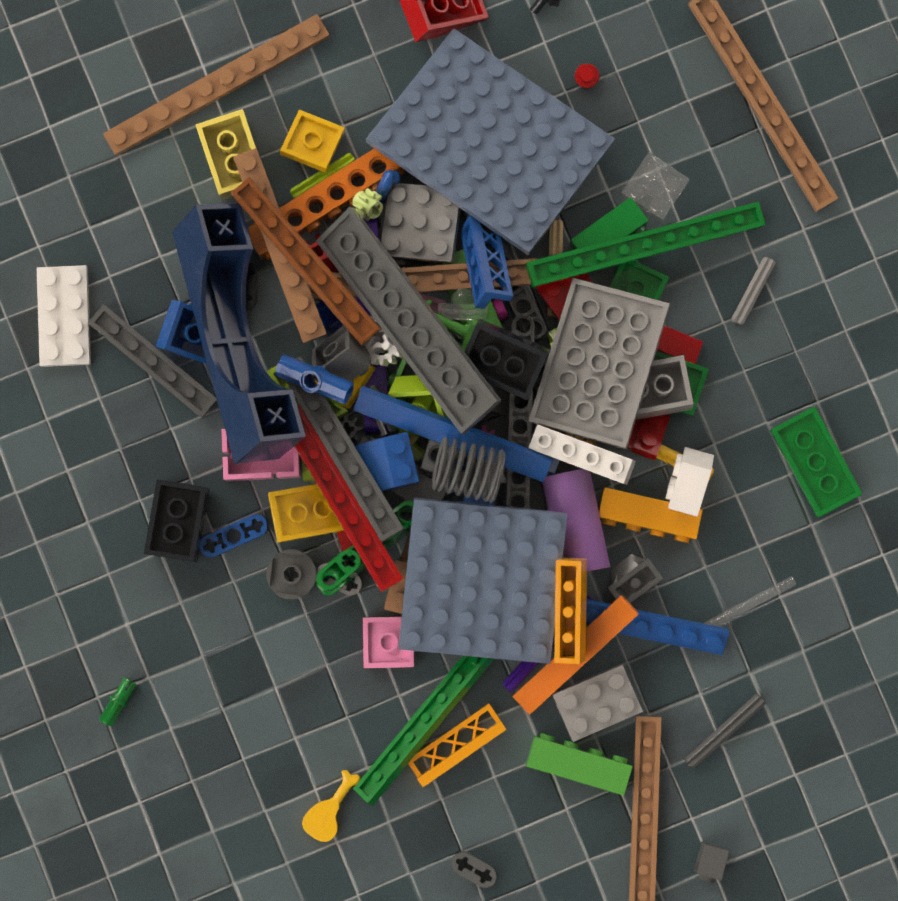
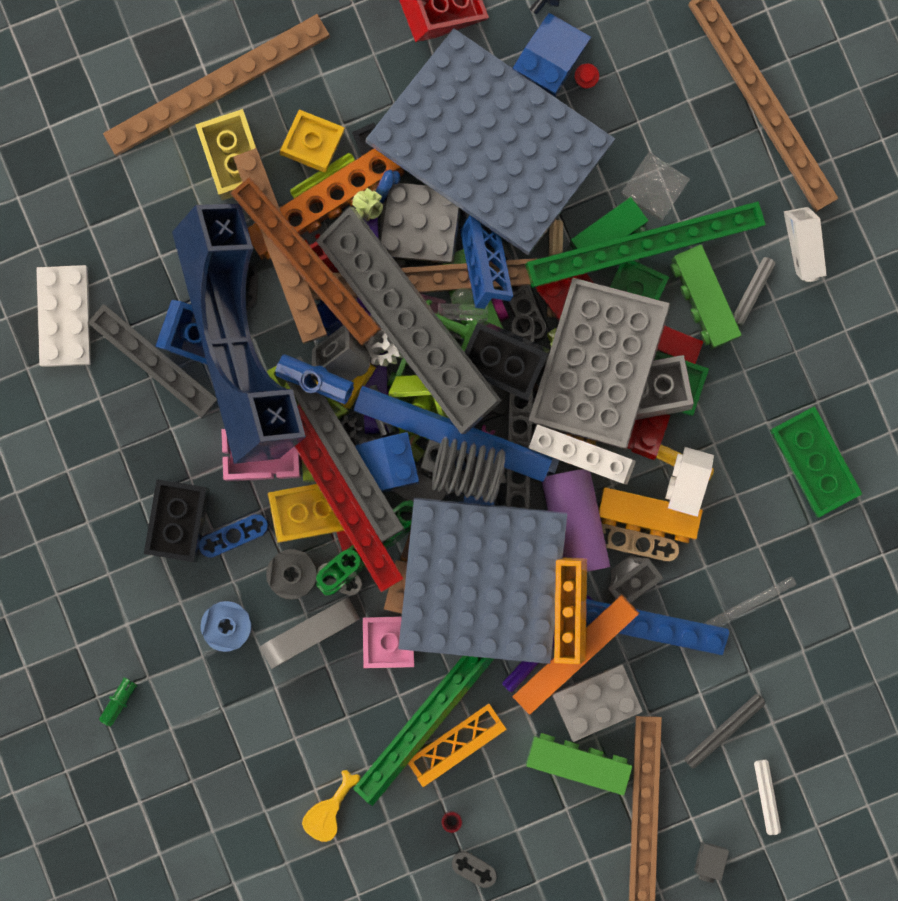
none -> medium blue plate [201,601,252,652]
none -> light grey beam [259,597,360,669]
none -> black plate [352,122,376,156]
none -> dark red hose [442,811,462,833]
none -> blue slope [513,13,591,98]
none -> tan beam [601,523,679,562]
none -> bright green brick [670,244,741,350]
none -> white axle [754,760,781,835]
none -> white slope [784,207,827,282]

